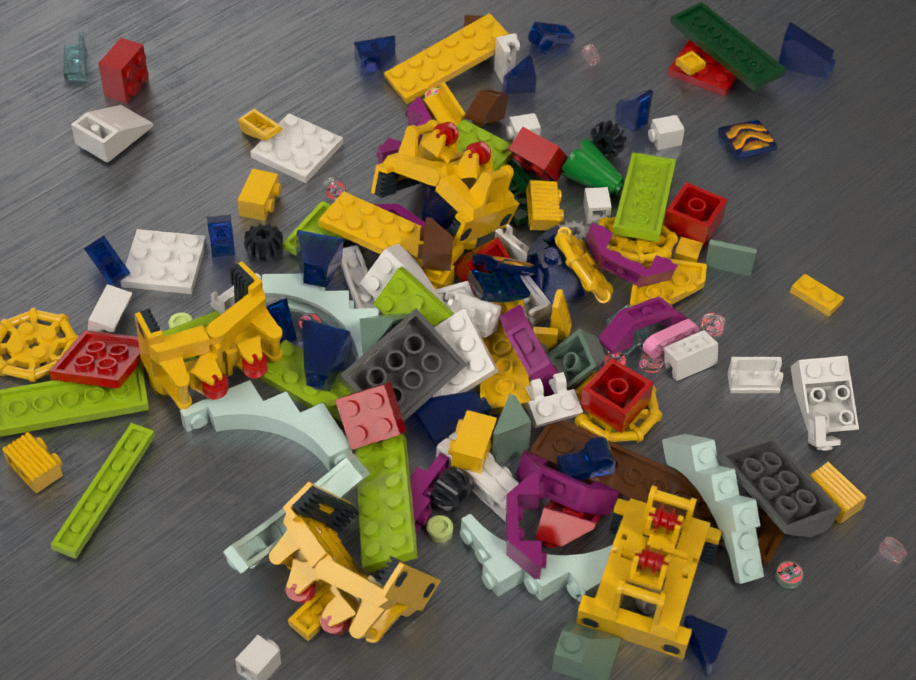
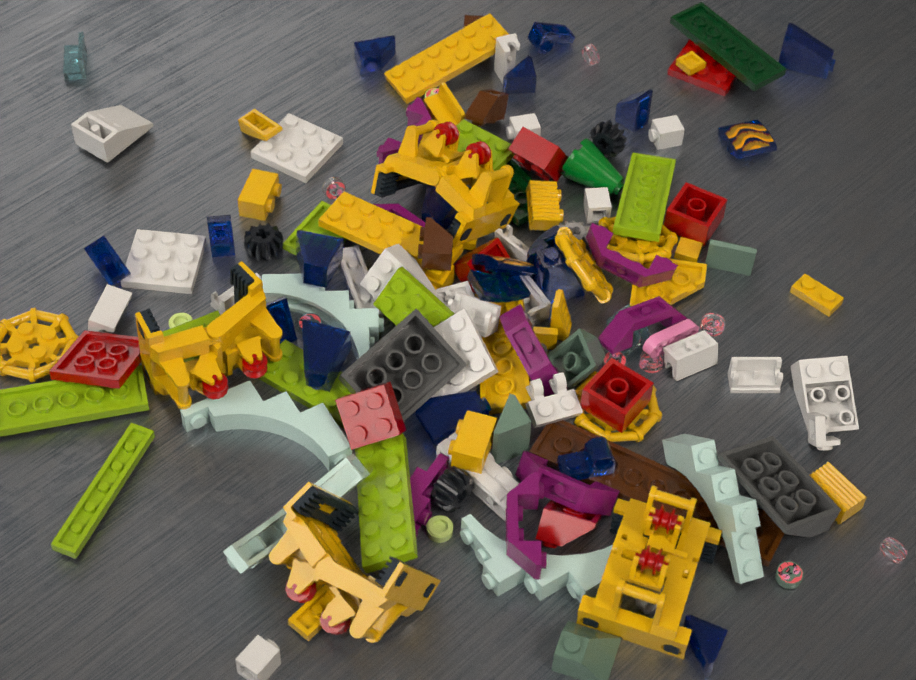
yellow brick [3,432,63,494] -> none
red brick [98,38,149,103] -> none
sand green slope [360,313,410,354] -> none

